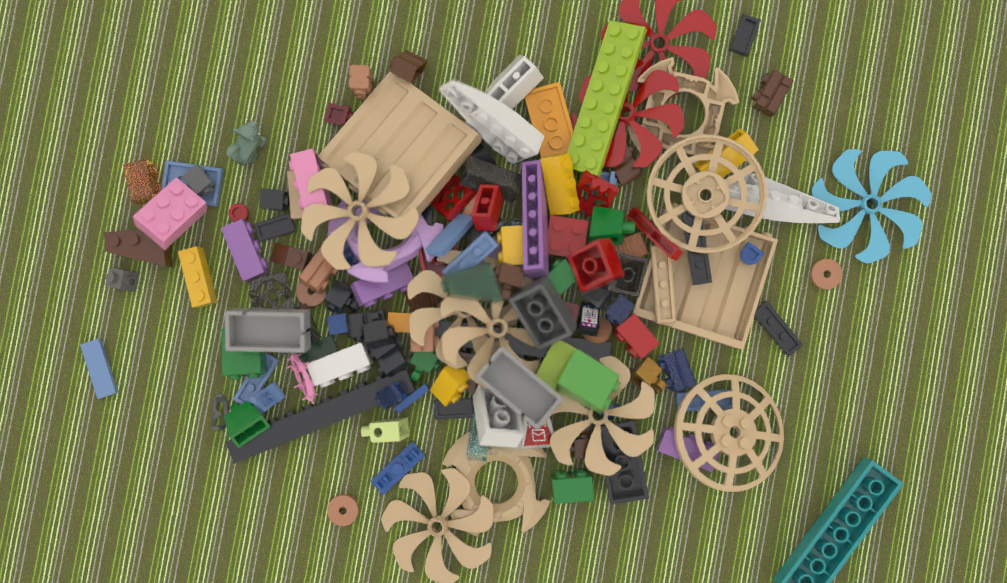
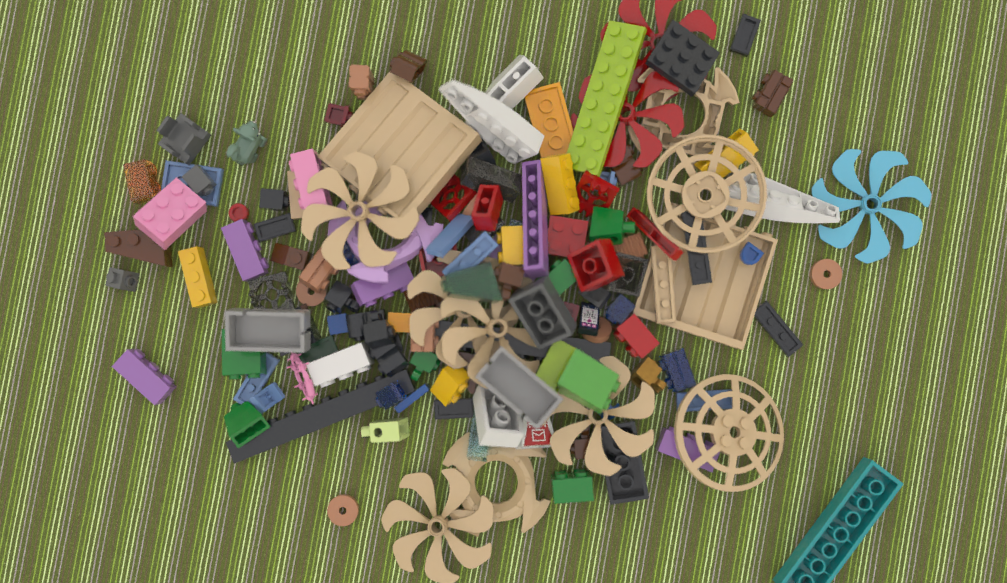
medium blue tile [80,338,118,399] -> none
dark grey helmet [211,394,229,431] -> none
blue plate [370,441,426,495] -> none
none -> medium lavender brick [112,349,177,405]
none -> dark grey panel [156,113,211,165]
none -> black plate [645,19,720,97]

